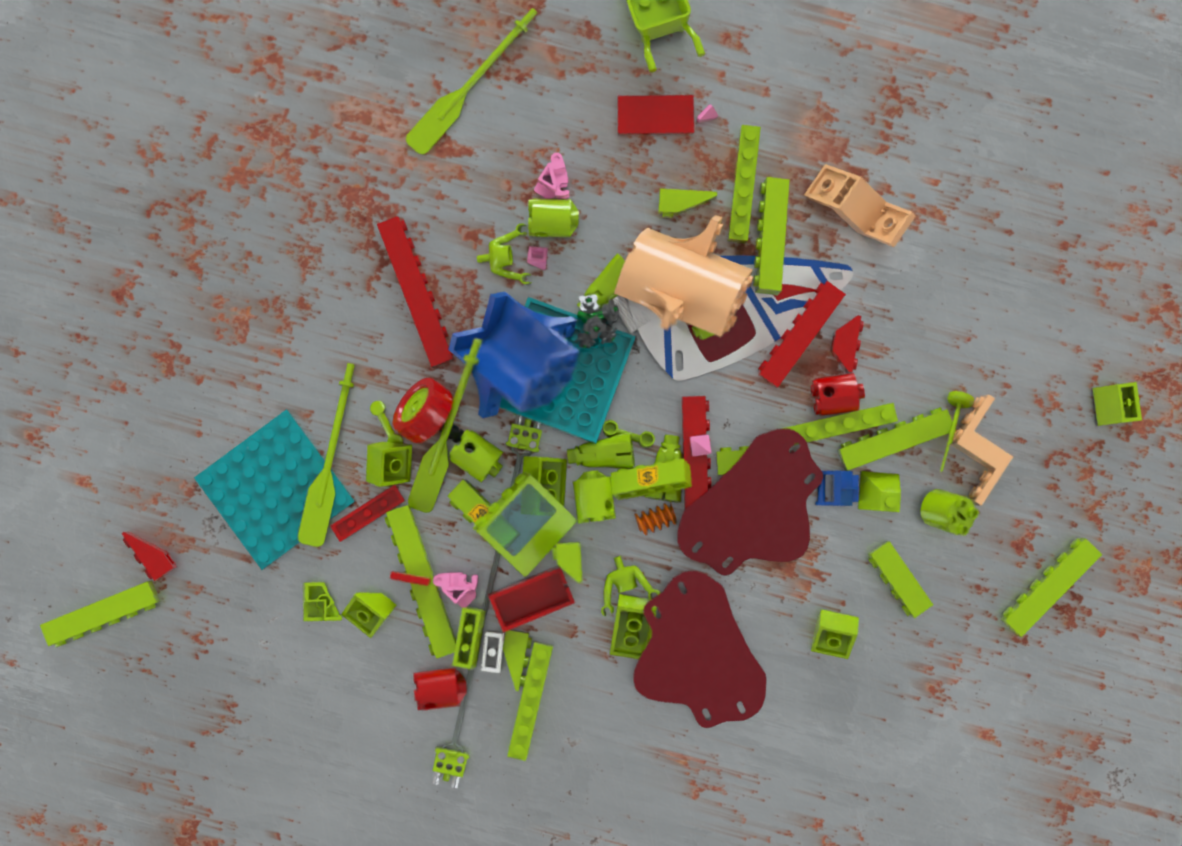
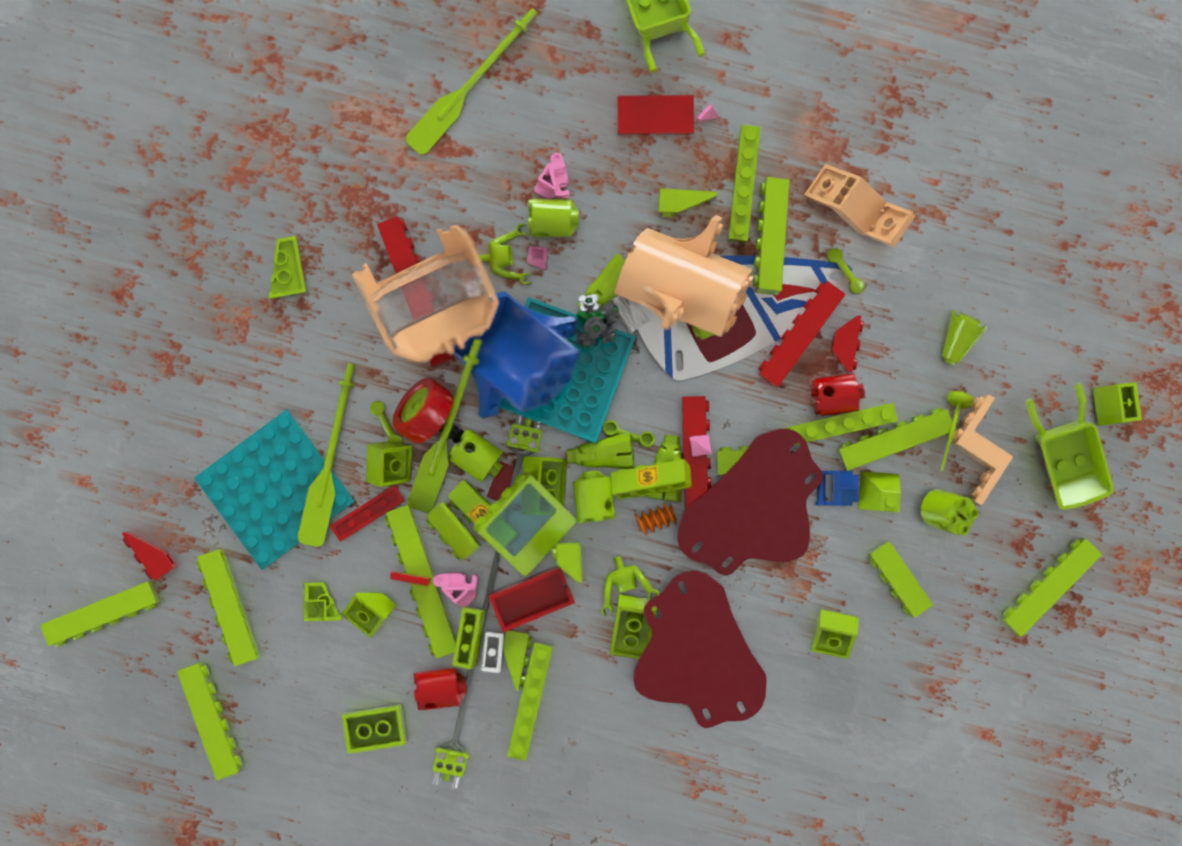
none -> lime brick [177,662,243,781]
none -> lime brick [196,549,260,667]
none -> lime wing [268,236,307,300]
none -> lime brick [342,704,407,754]
none -> windscreen [352,225,499,362]
none -> lime slope [426,501,482,561]
none -> red tile [487,461,515,501]
none -> lime bar [826,248,865,295]
none -> lime cone [942,309,988,365]
none -> lime piece [1025,383,1114,510]

